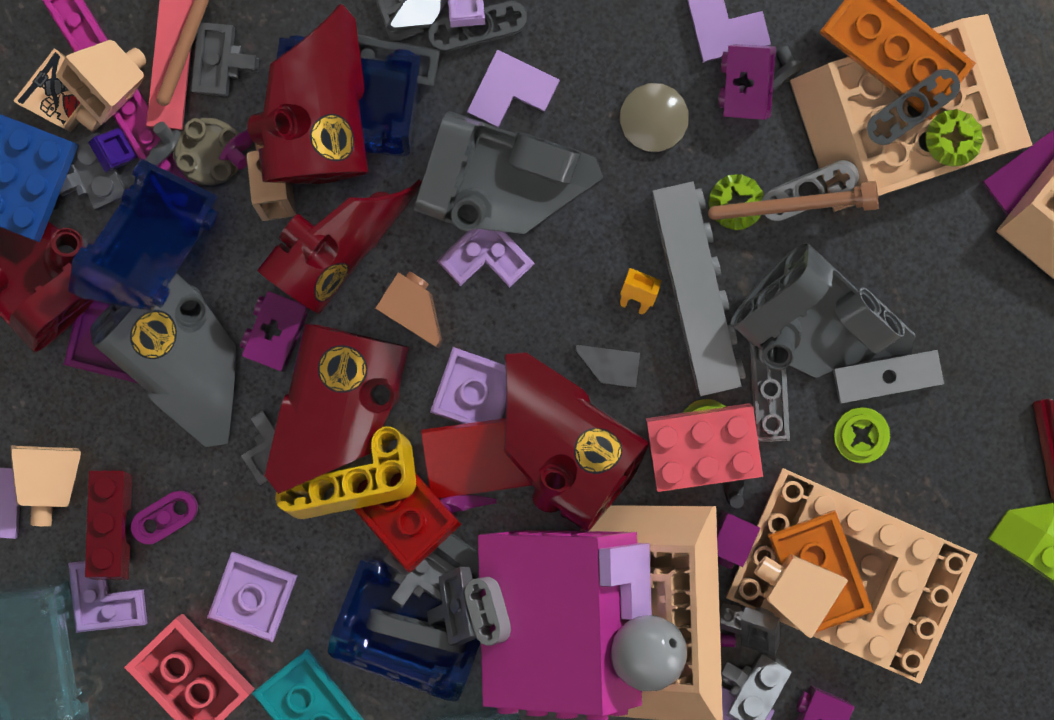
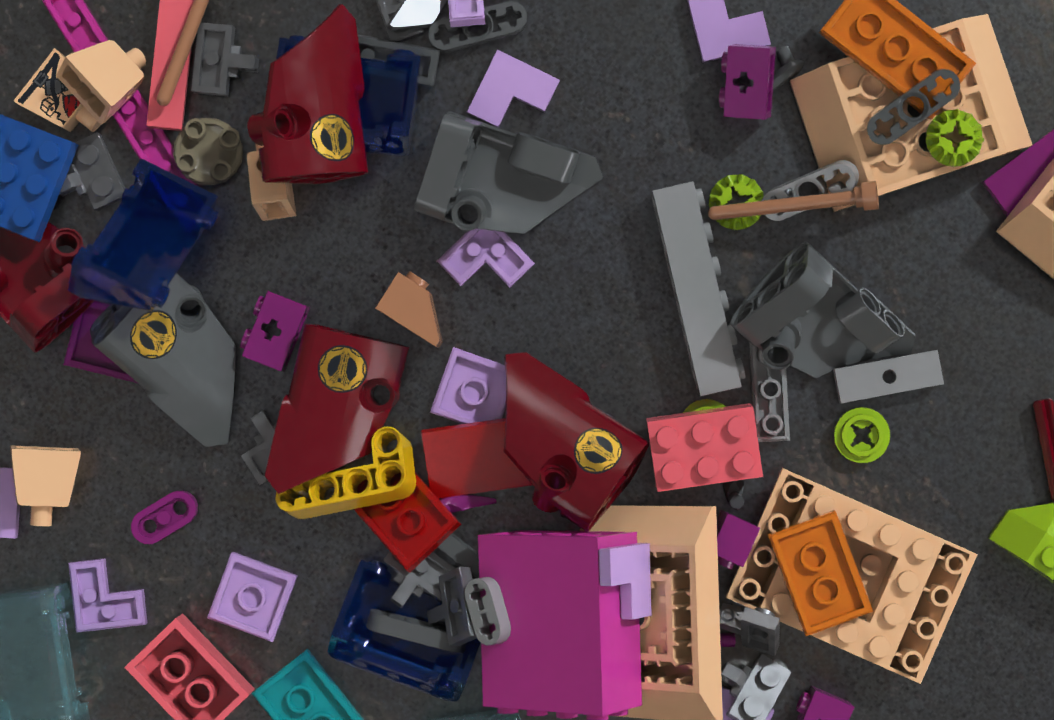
dark red arch [85,471,132,580] -> none
dark purple tile [88,128,137,173] -> none
dark grey bar [132,122,181,179] -> none
magenta bar [219,129,253,170] -> none
dark red panel [257,179,422,314] -> none
flat silver tile [575,345,640,388] -> none
light grey piece [611,615,687,691] -> none
dark tan dish [620,83,689,152] -> none
light orange tile [620,268,662,314] -> none
light nougat torso [754,554,848,638] -> none

